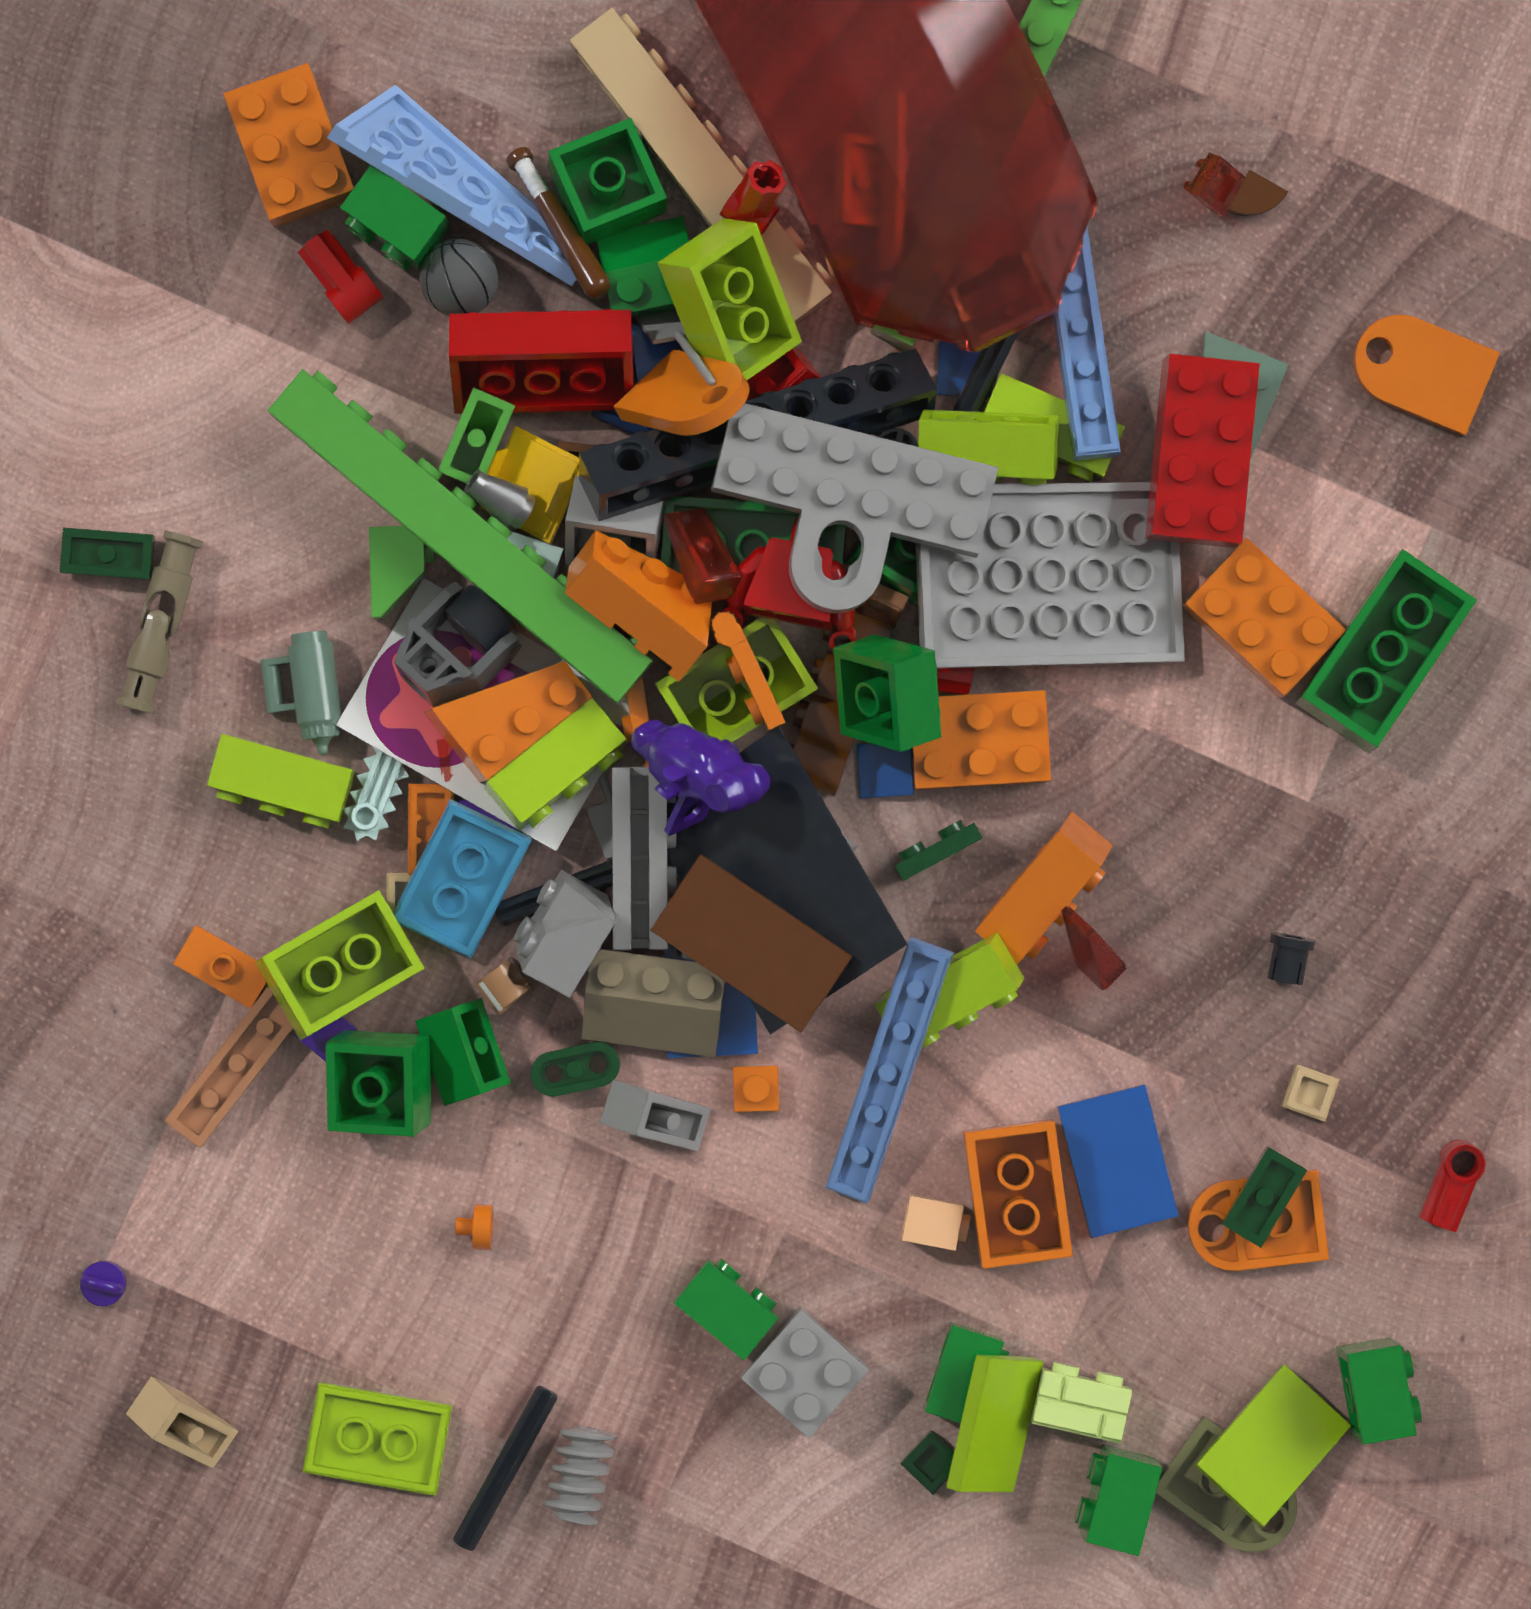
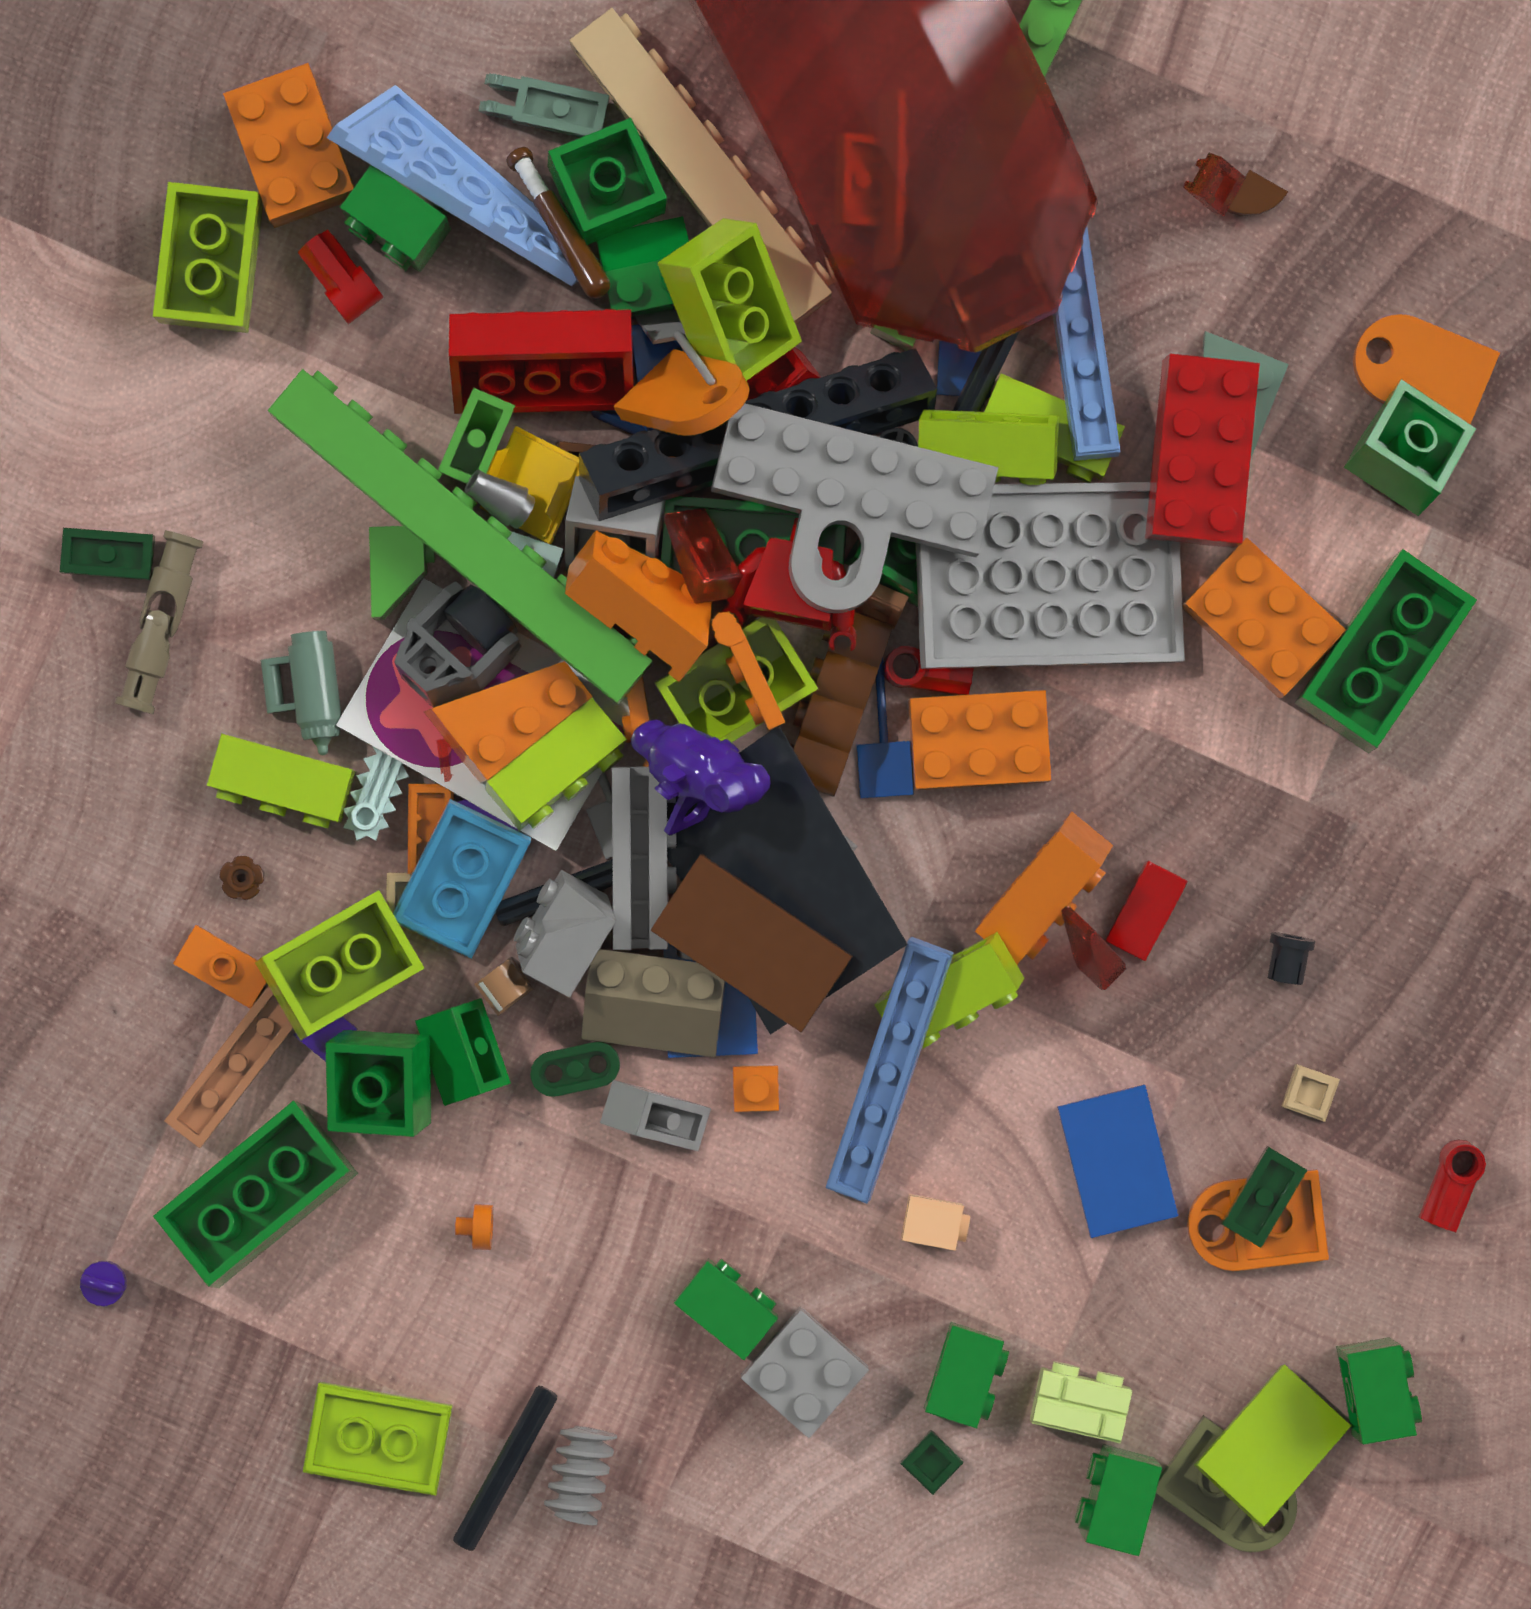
tan slope [126,1376,239,1468] -> none
dark grey piece [419,238,499,316] -> none
red piece [719,160,787,236] -> none
green brick [833,634,942,752] -> none
dark green plate [894,819,983,882] -> none
lime tile [947,1355,1044,1492] -> none
orange brick [962,1119,1073,1269] -> none
none -> lime brick [153,182,263,333]
none -> green brick [153,1100,358,1288]
none -> reddish brown plate [219,856,264,900]
none -> sand green hinge [478,73,610,137]
none -> red slope [1105,861,1188,961]
none -> green slope [1344,379,1476,516]

